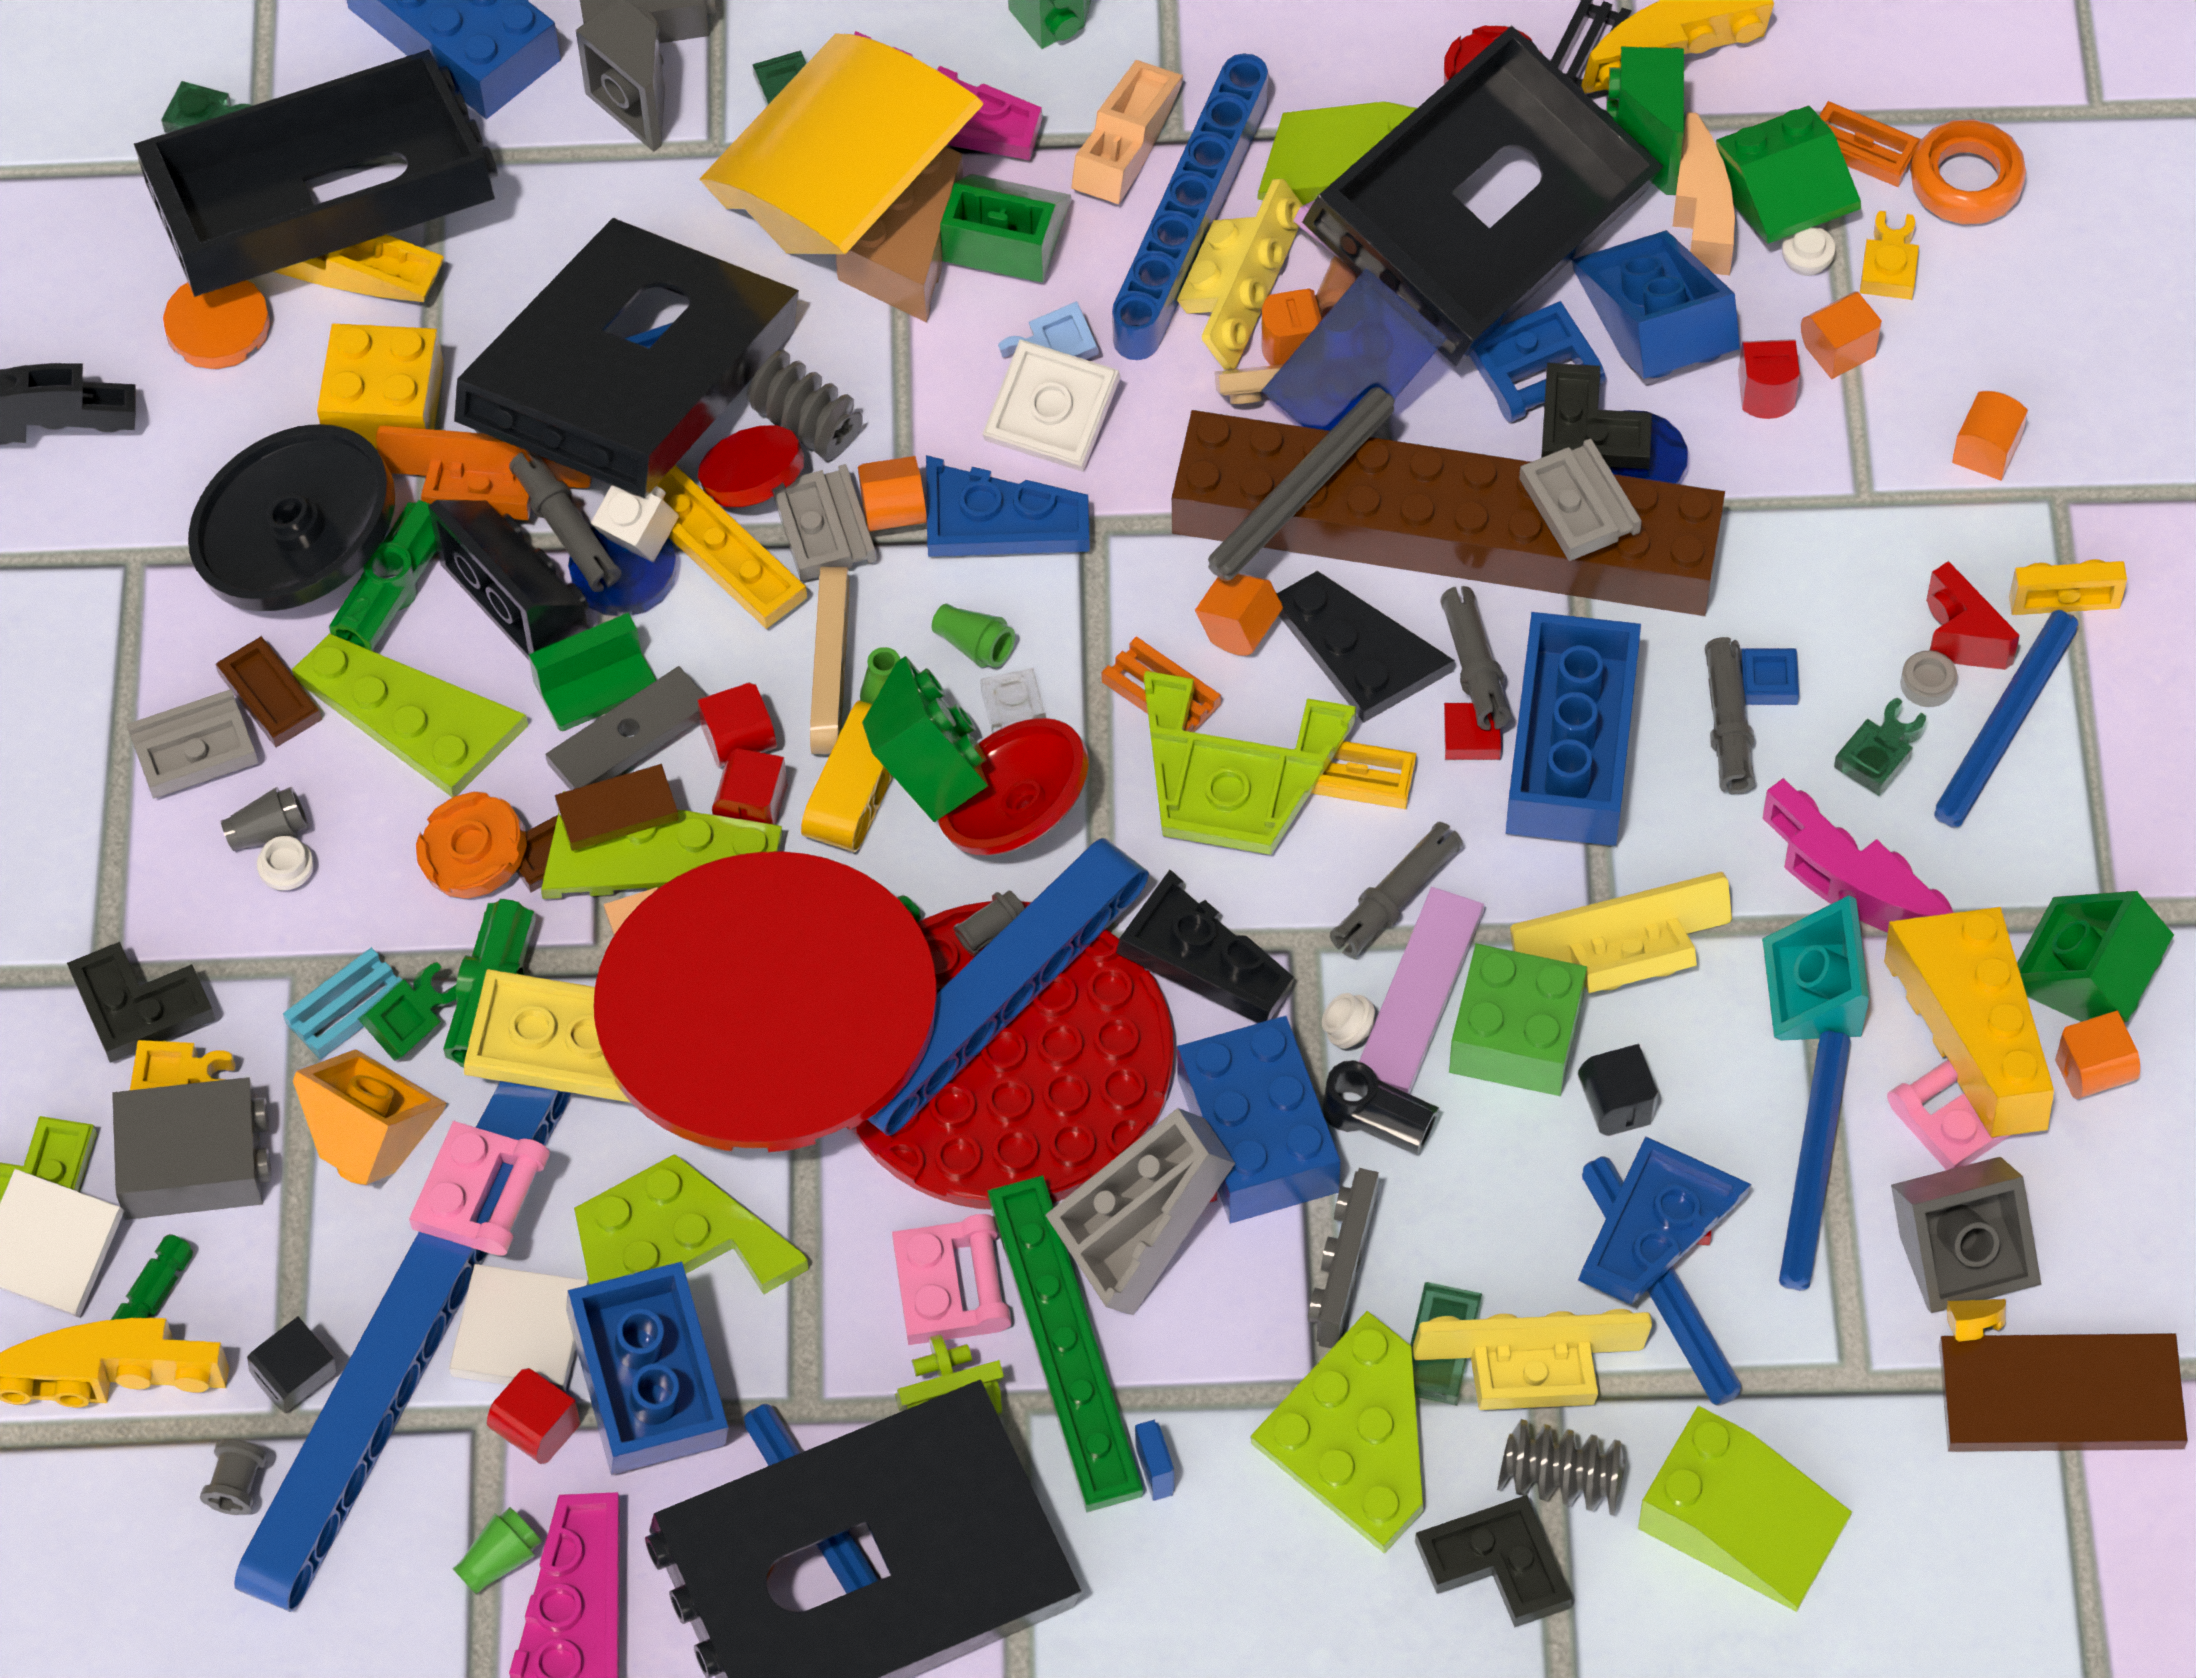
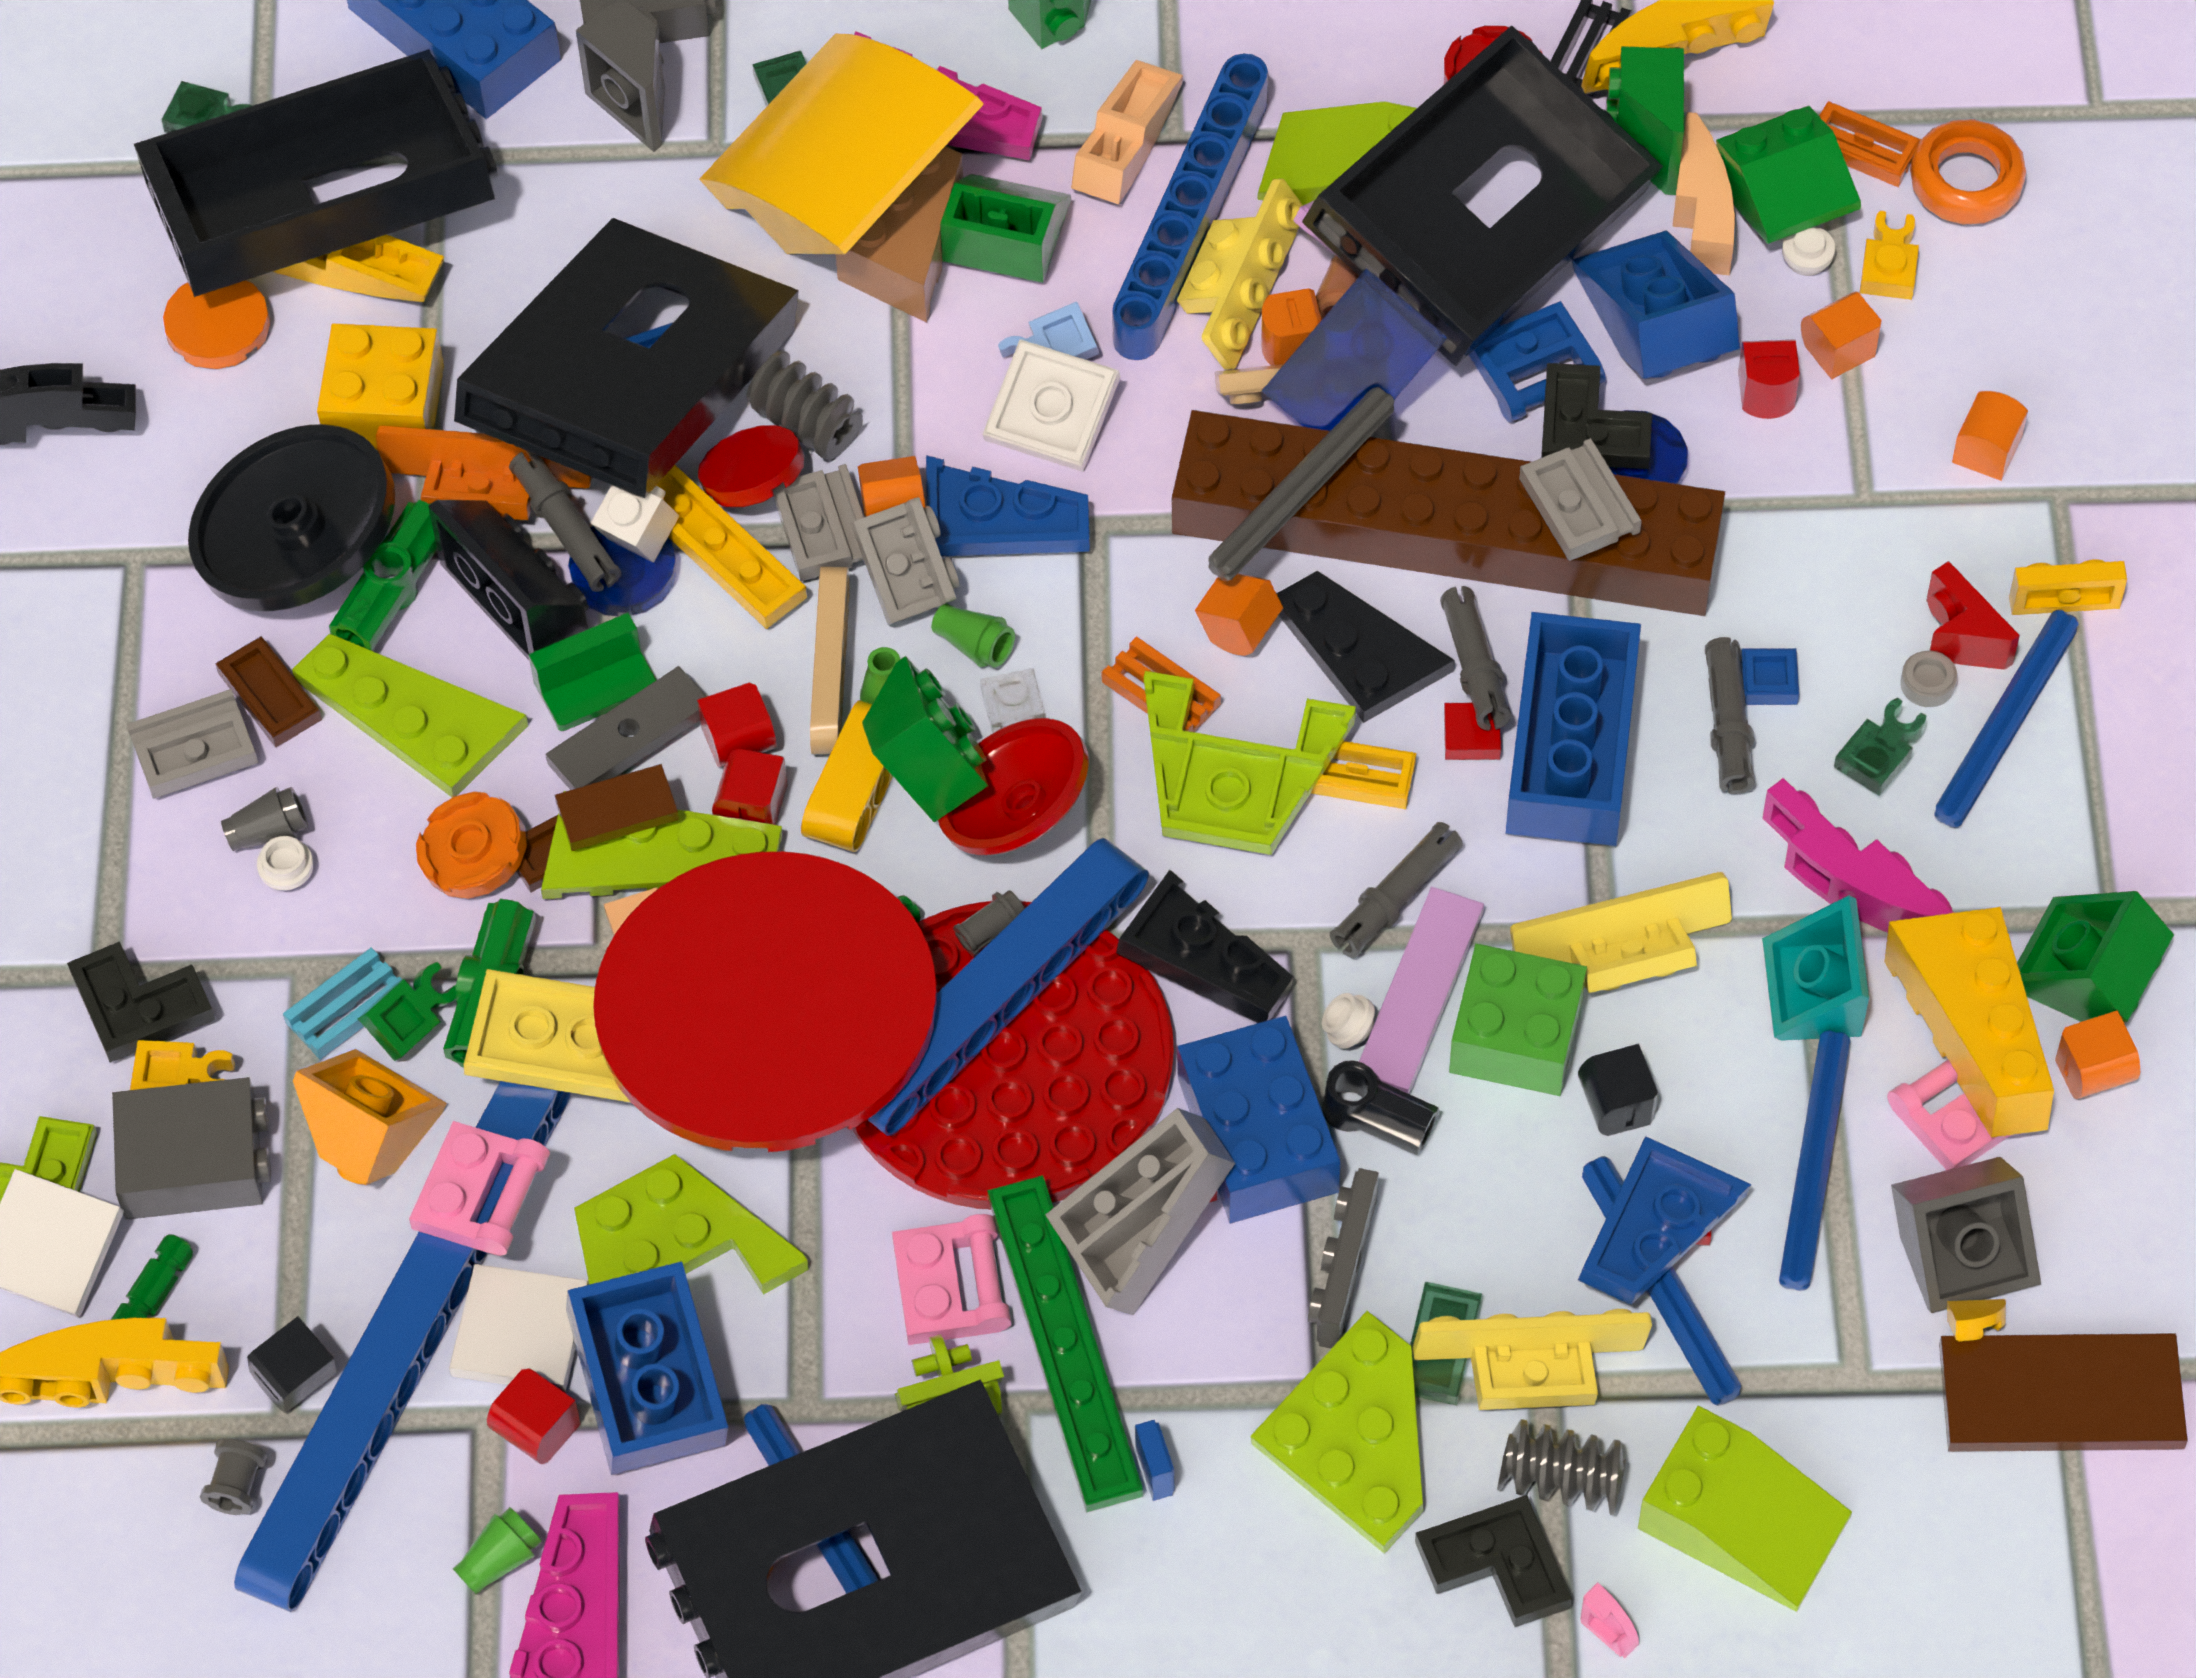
none -> light grey bracket [850,497,959,625]
none -> bright pink tile [1580,1582,1639,1658]

